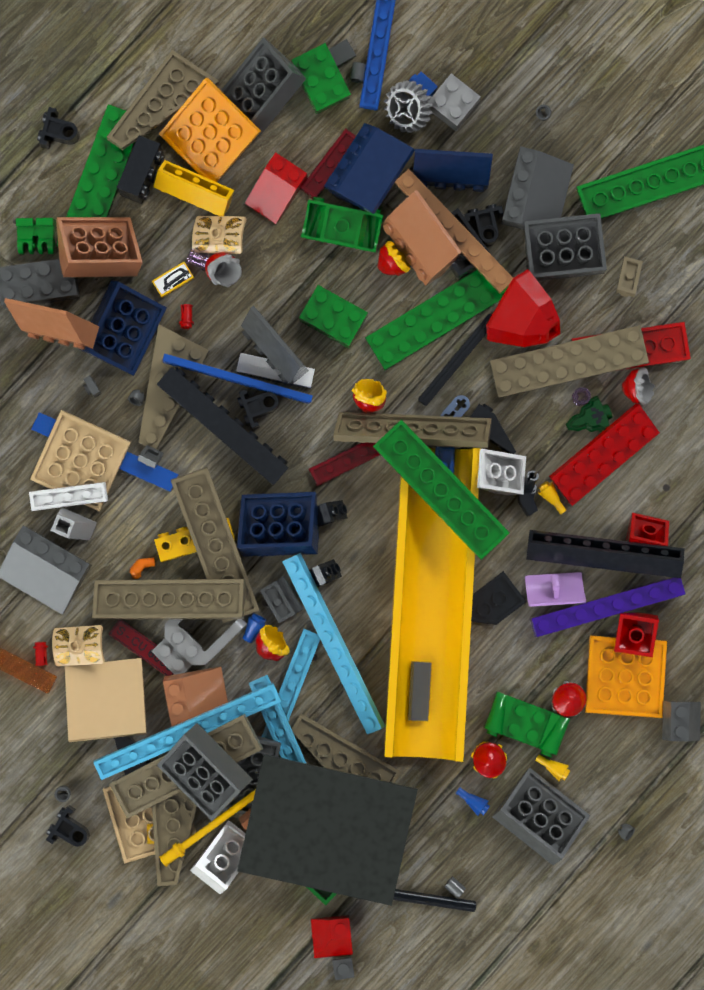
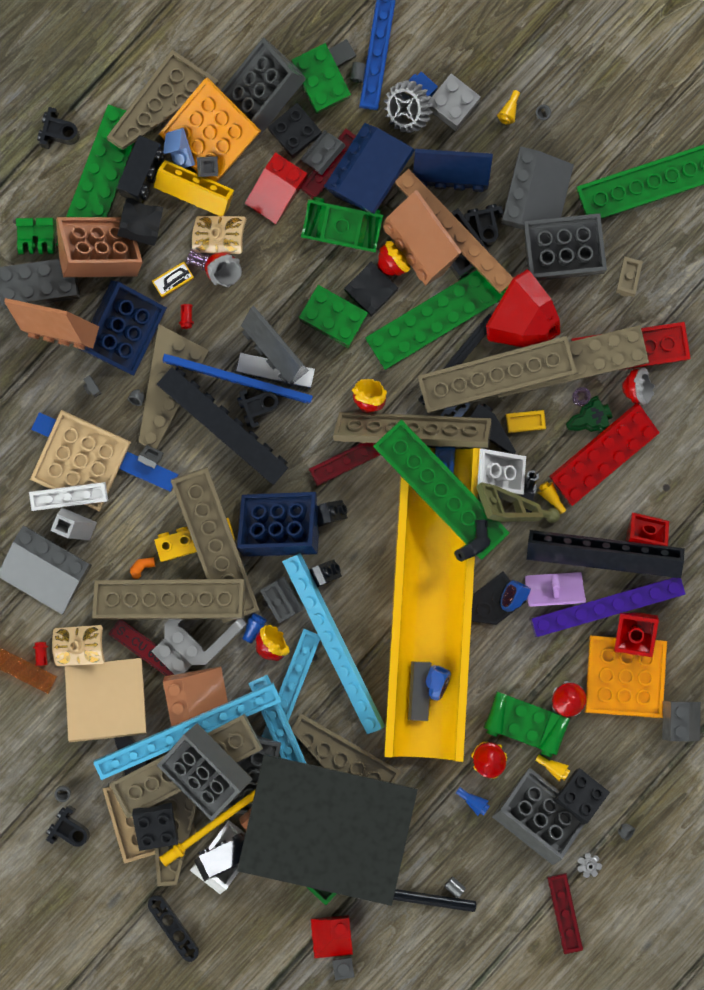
none -> black brick [117,197,164,246]
none -> black brick [132,802,179,851]
none -> black beam [148,895,199,962]
none -> medium blue slope [163,128,195,168]
none -> brick [194,832,245,882]
none -> dark grey plate [197,156,218,177]
none -> black brick [268,103,322,159]
none -> dark grey plate [301,130,346,175]
none -> black brick [344,261,398,317]
none -> dark tan plate [418,336,577,414]
none -> blue rock [425,665,451,701]
none -> black arm [454,520,491,562]
none -> olive plate [476,482,560,523]
none -> yellow cone [497,90,520,125]
none -> blue rock [501,580,531,612]
none -> yellow tile [506,410,546,433]
none -> dark red tile [547,873,583,954]
none -> black brick [554,768,610,824]
none -> light grey plant [577,853,602,878]

